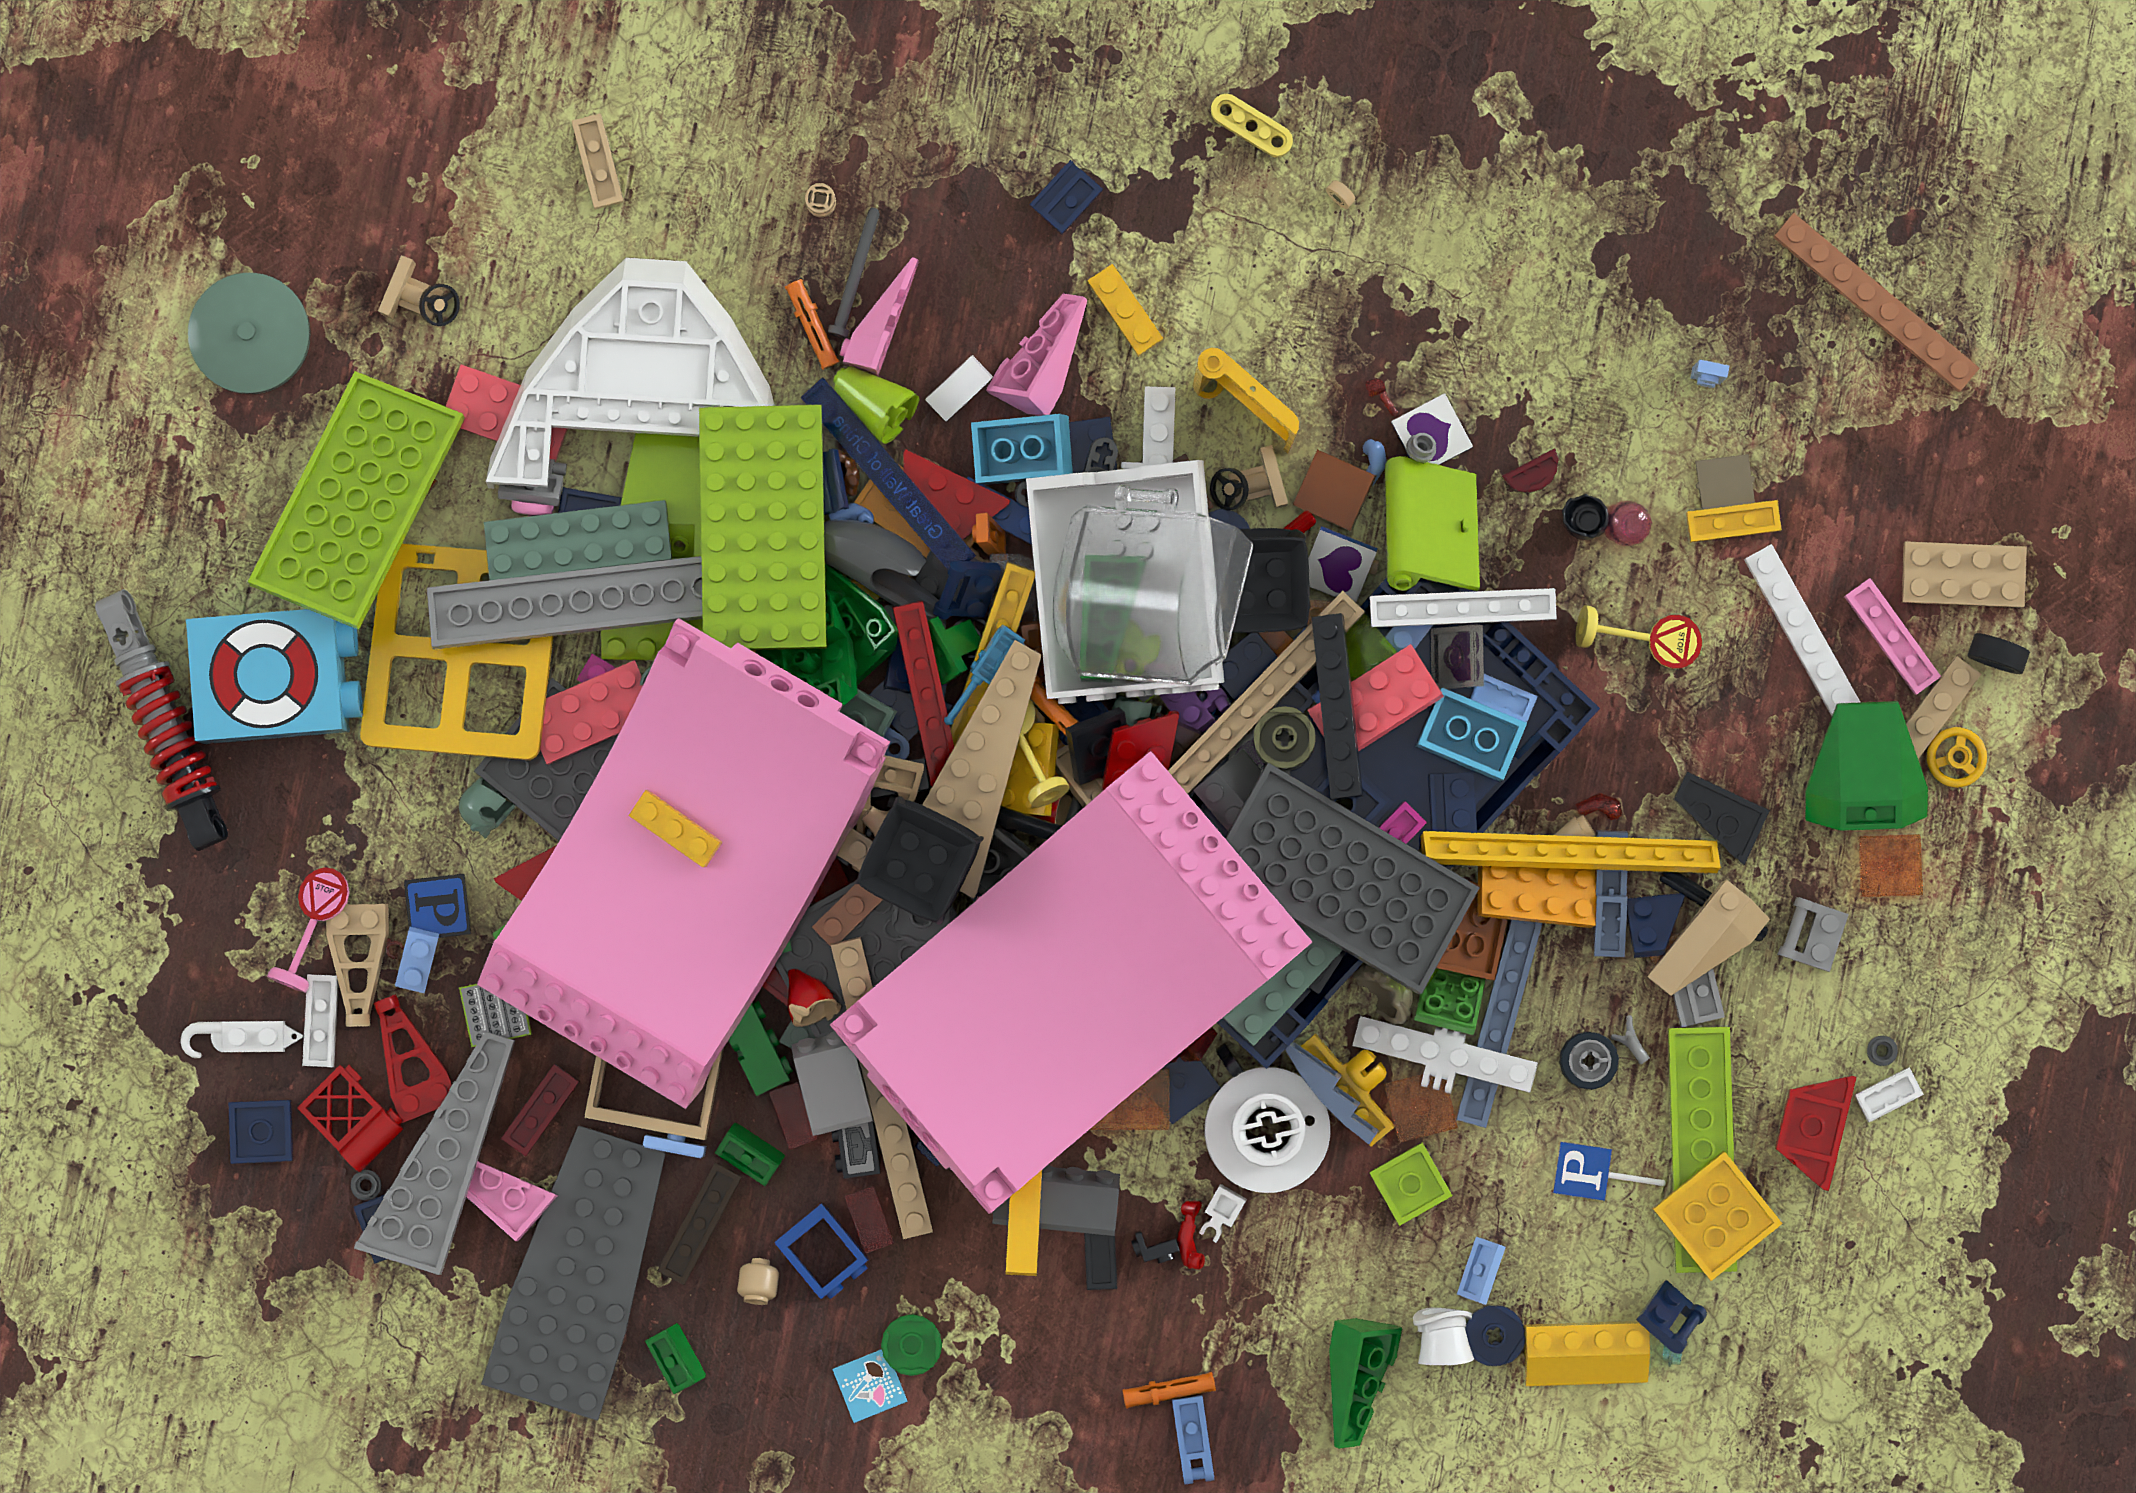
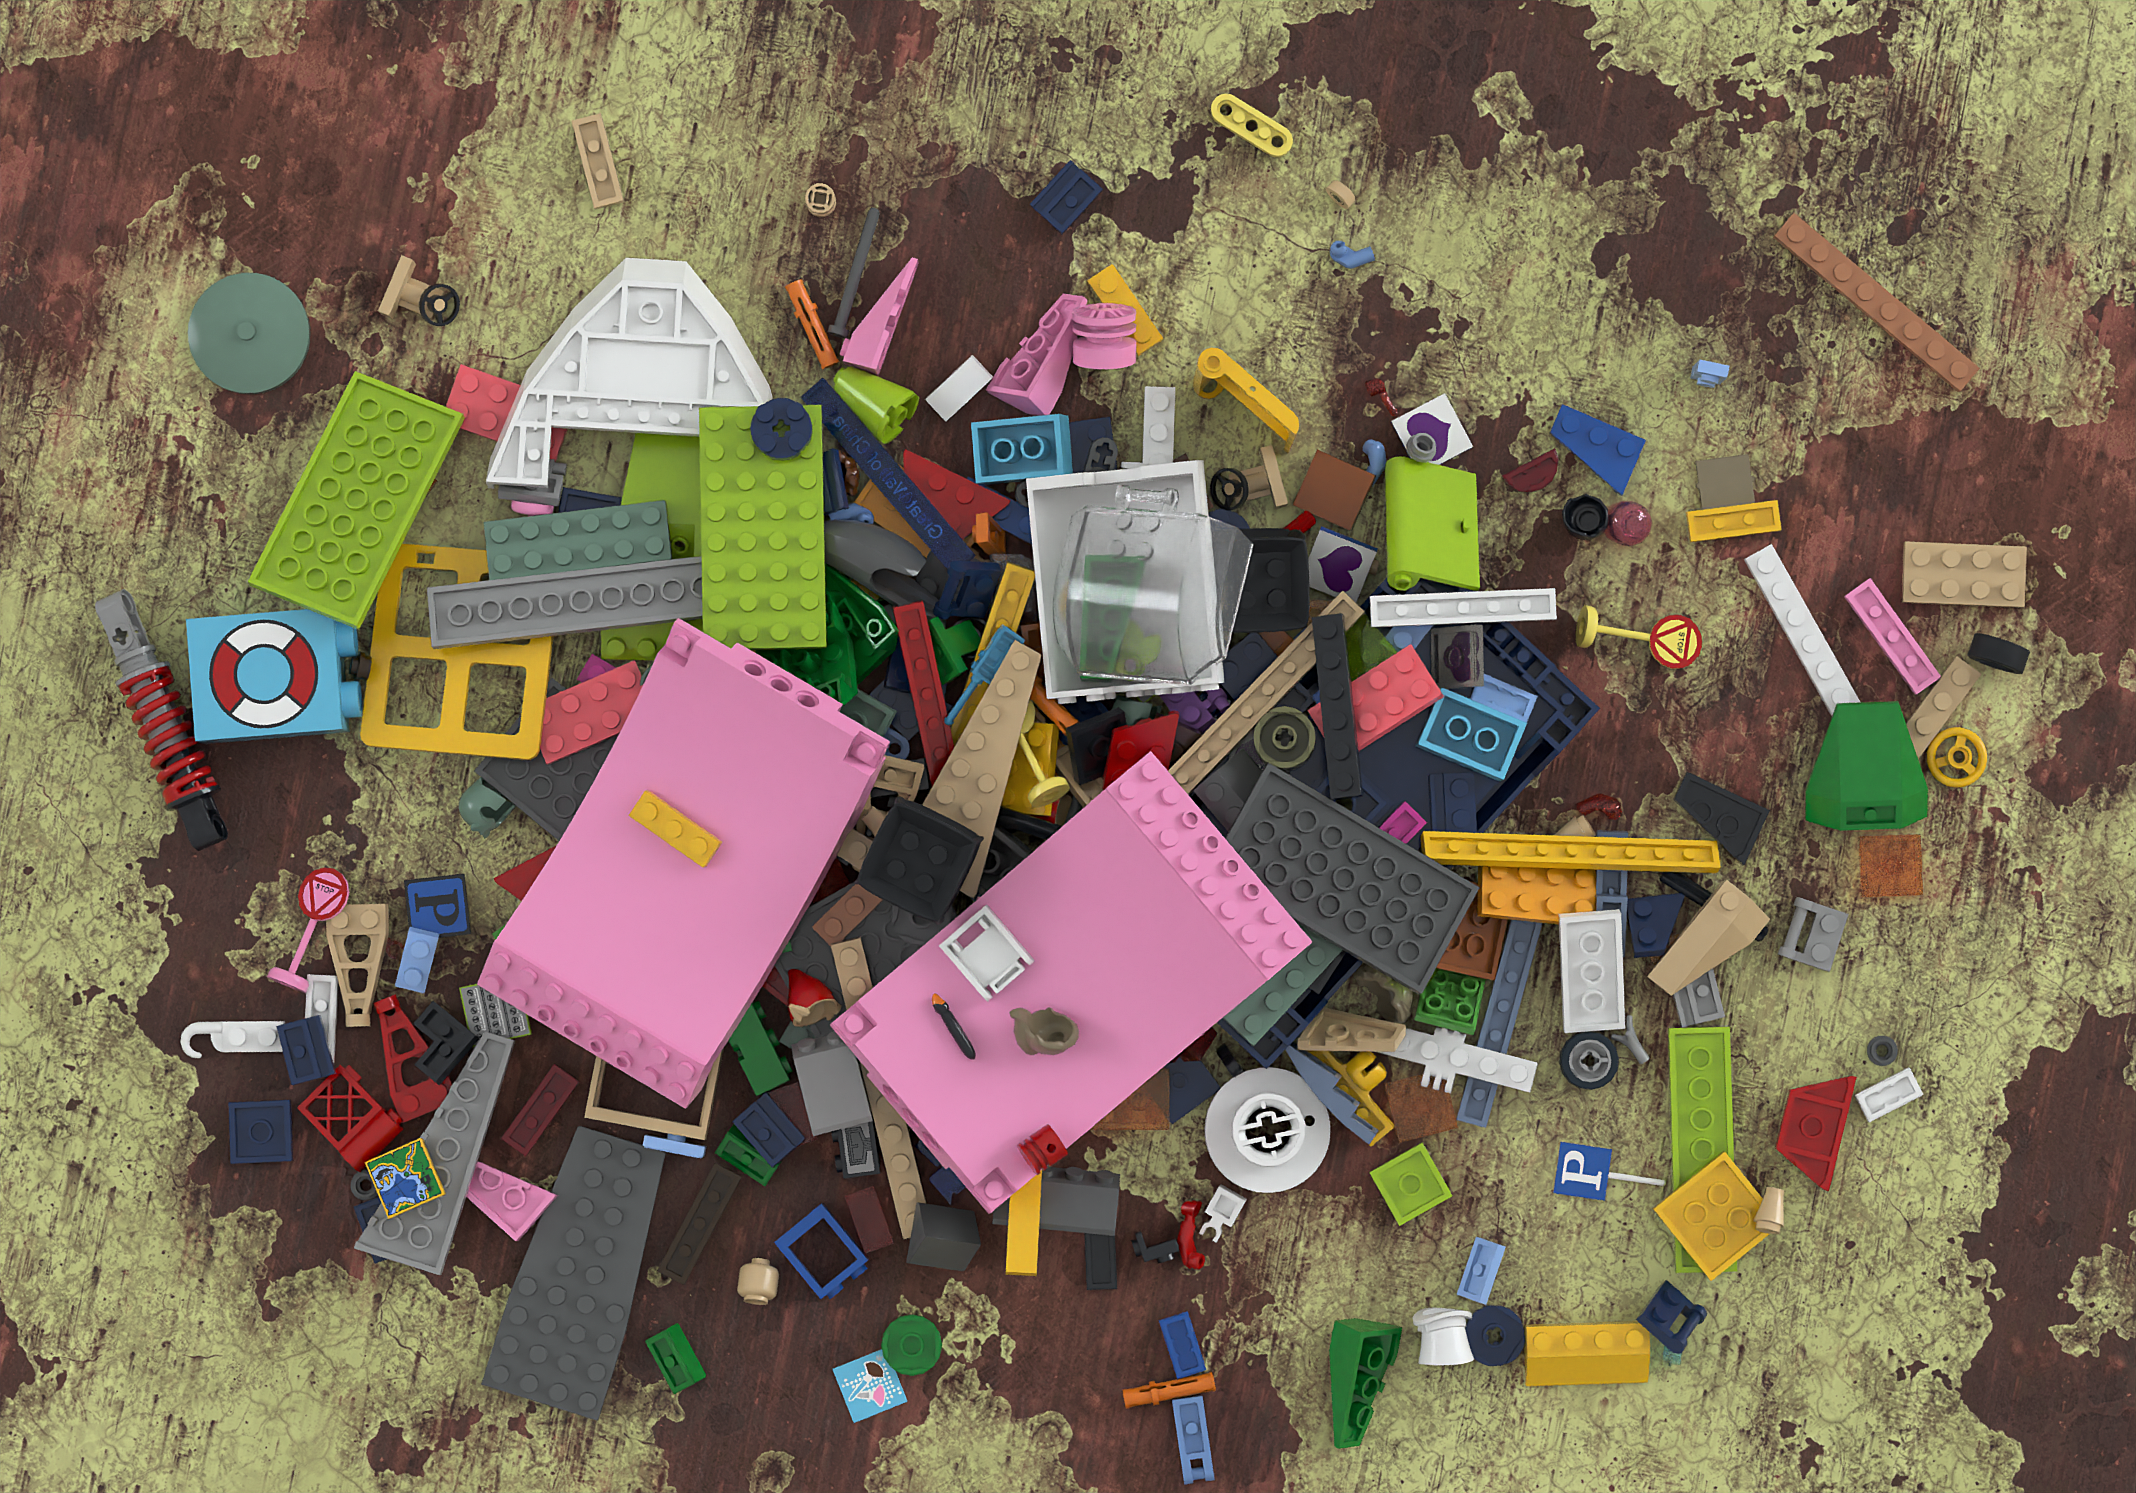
none -> dark blue plate [276,1015,336,1085]
none -> dark brown plate [349,651,372,682]
none -> tile [365,1138,446,1219]
none -> black plate [413,1001,479,1086]
none -> dark blue plate [732,1092,807,1168]
none -> dark blue plate [751,398,813,461]
none -> dark grey slope [906,1202,981,1271]
none -> clear blue window [929,1167,966,1205]
none -> black piece [932,993,976,1060]
none -> white container [939,905,1035,1002]
none -> dark tan hair [1010,1007,1079,1055]
none -> red piece [1017,1124,1068,1175]
none -> bright pink wheel [1072,303,1136,369]
none -> blue plate [1159,1311,1206,1379]
none -> tan wing [1297,1007,1406,1052]
none -> medium blue arm [1330,241,1375,269]
none -> blue wing [1550,404,1646,496]
none -> white plate [1559,909,1625,1033]
none -> tan cone [1754,1187,1784,1234]

